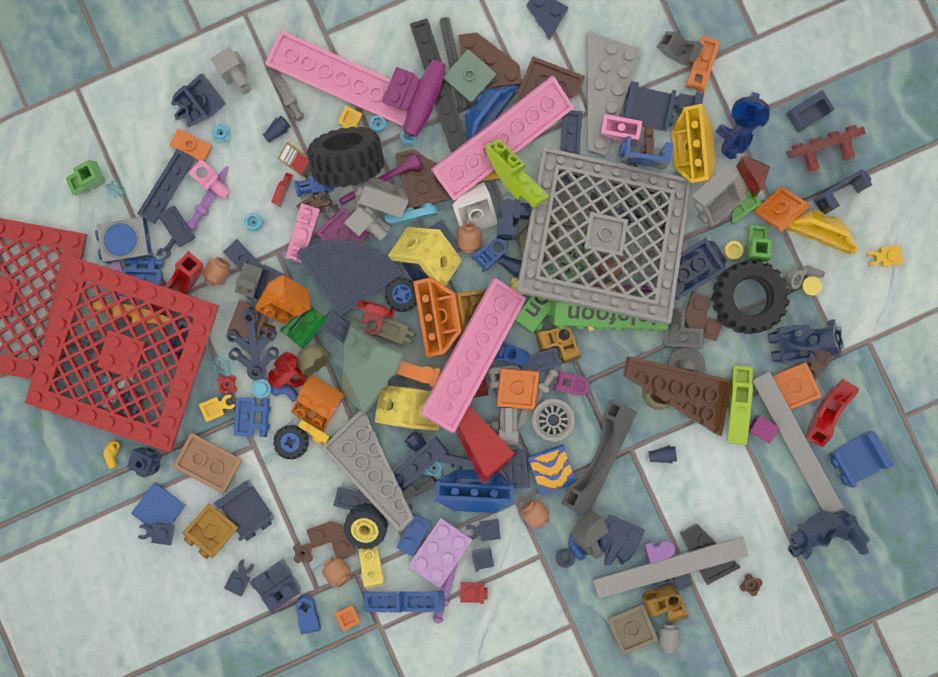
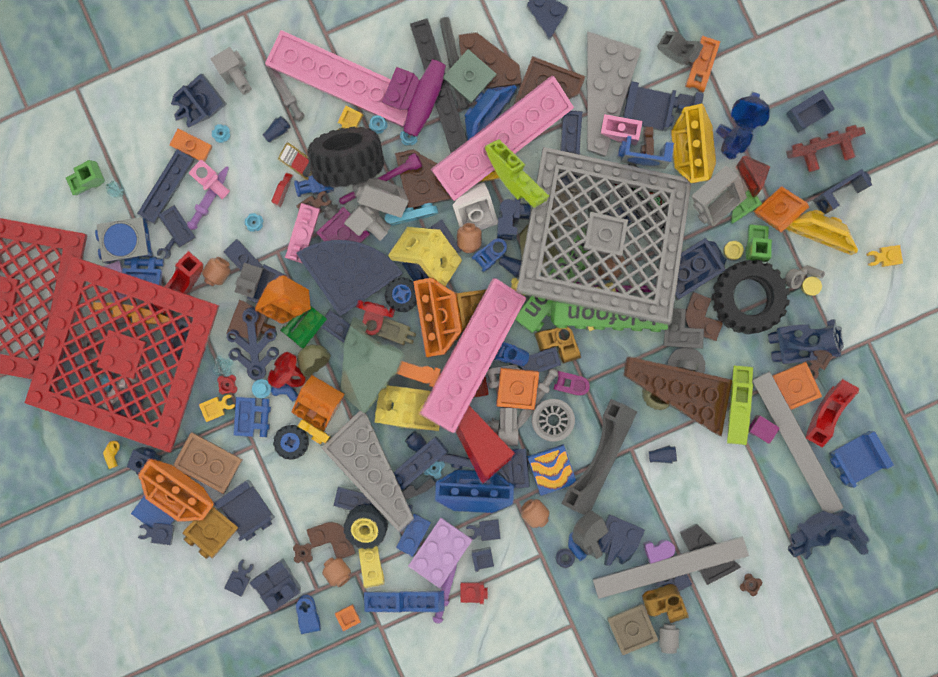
none -> orange wedge [138,459,214,521]

